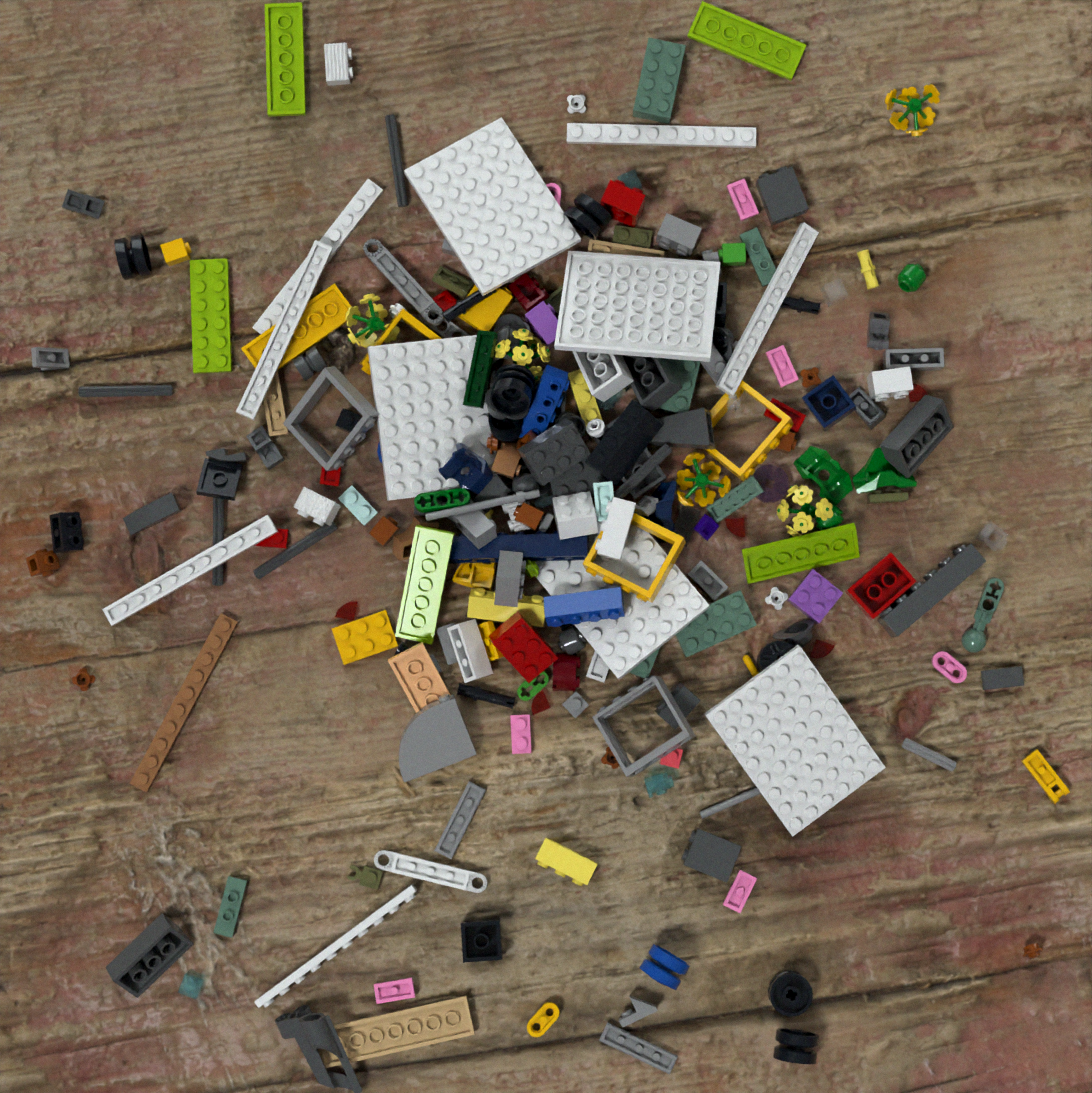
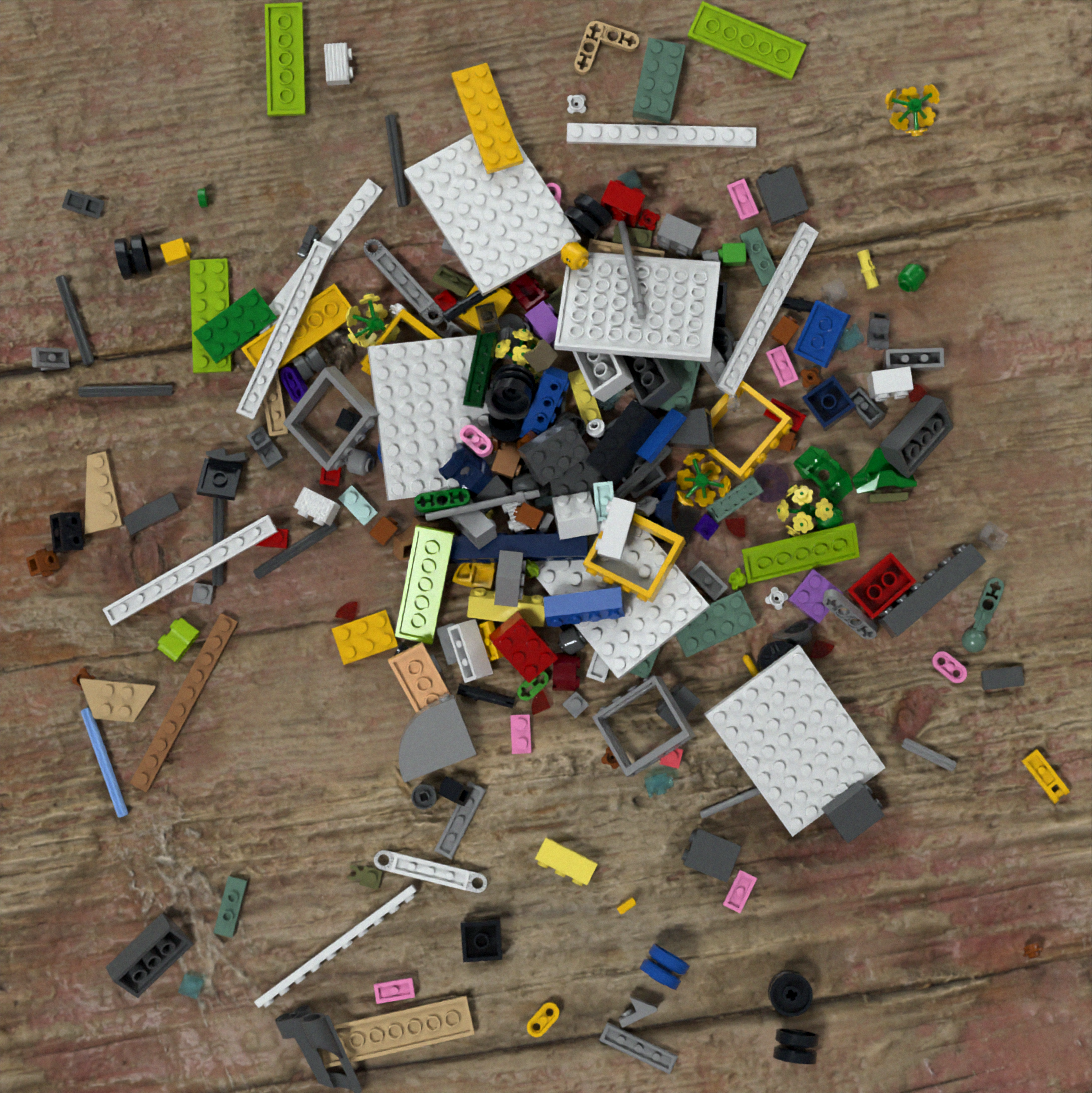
none -> dark grey axle [55,275,94,365]
none -> tan wing [80,678,155,722]
none -> light blue axle [81,708,128,818]
none -> tan wing [85,451,123,535]
none -> lime brick [157,618,201,663]
none -> light grey plate [191,583,215,605]
none -> green plate [193,288,278,364]
none -> green tile [197,188,209,208]
none -> dark purple plate [281,366,308,403]
none -> dark grey plate [297,224,320,259]
none -> light grey head [344,449,374,476]
none -> dark grey wheel [411,784,438,810]
none -> black brick [437,776,473,807]
none -> yellow plate [451,63,523,174]
none -> bright pink plate [460,425,493,457]
none -> clear smoke plate [475,302,500,334]
none -> dark tan panel [523,339,558,372]
none -> yellow head [560,242,589,270]
none -> tan beam [574,21,639,75]
none -> yellow tile [616,896,636,914]
none -> light grey bar [618,221,646,320]
none -> blue tile [636,408,687,463]
none -> red plate [638,209,660,231]
none -> lime plate [728,568,747,590]
none -> dark orange brick [769,316,800,347]
none -> blue plate [793,300,851,368]
none -> dark grey brick [821,781,885,843]
none -> light grey beam [823,589,877,639]
none -> clear light blue brick [836,323,865,354]

